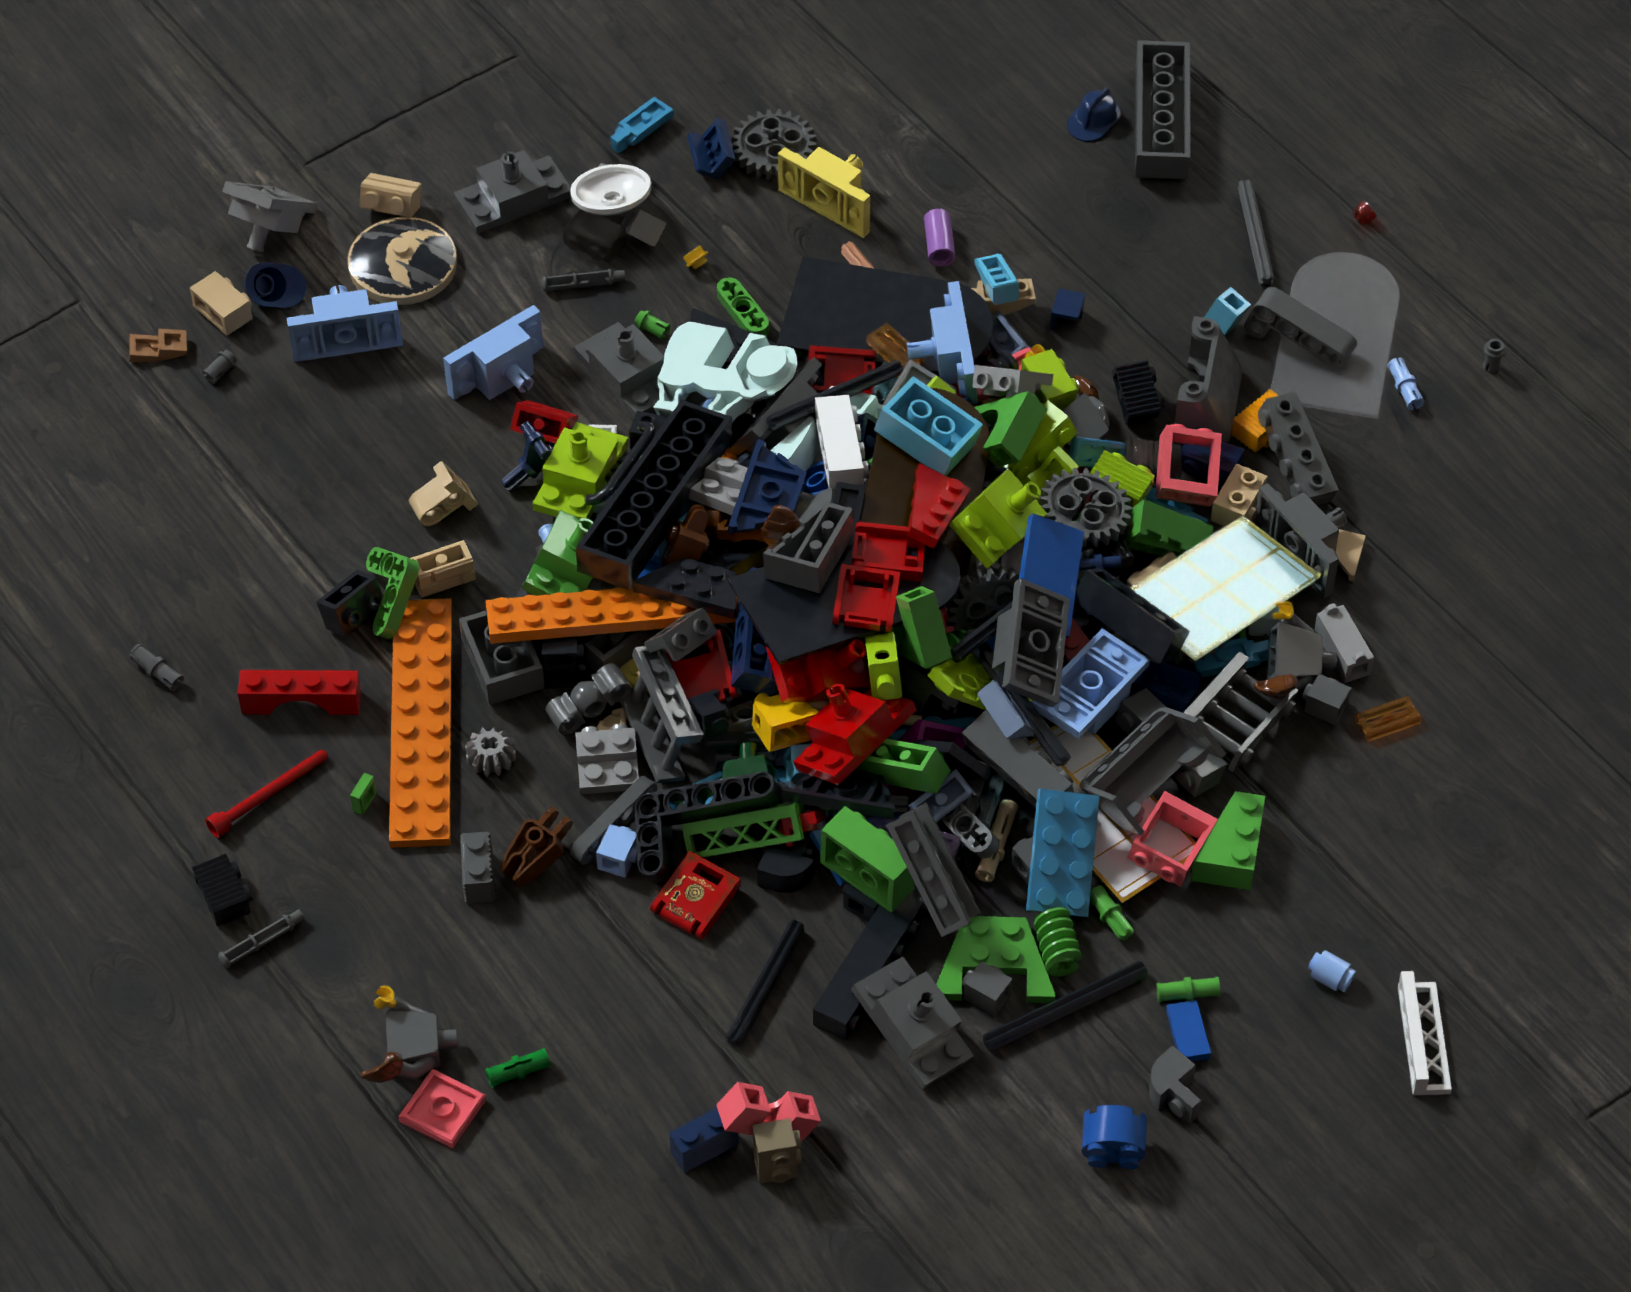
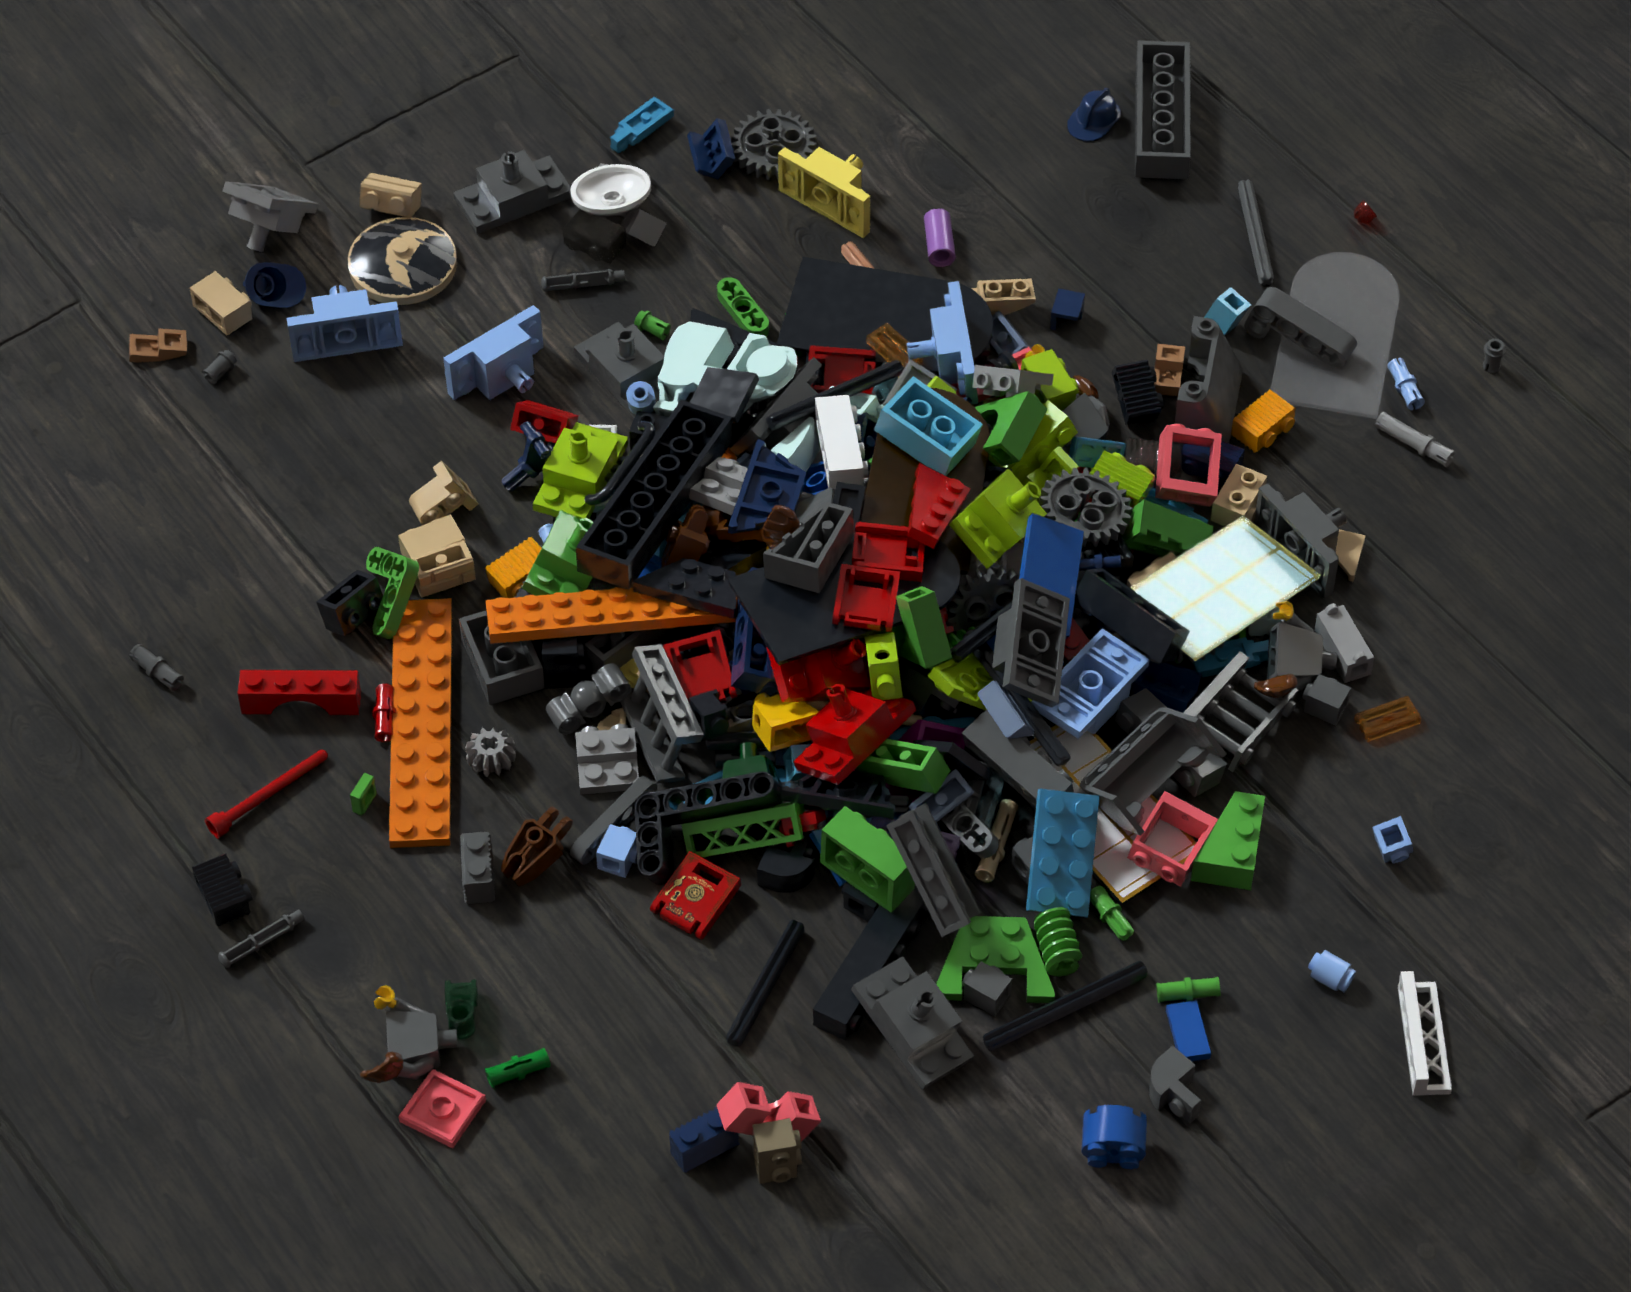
dark grey bracket [644,608,717,662] -> none
yellow plate [683,245,708,270] -> none
medium azure slope [975,254,1019,305] -> none
dark grey brick [1258,392,1339,505] -> none
none -> red pin [373,684,396,742]
none -> tan brick [398,514,465,558]
none -> clear green piece [445,979,478,1040]
none -> light orange brick [485,537,542,598]
none -> light blue brick [626,381,656,415]
none -> black tile [690,367,759,423]
none -> medium nougat slope [1154,344,1185,396]
none -> light blue brick [1372,816,1413,863]
none -> light grey pin [1375,412,1455,467]

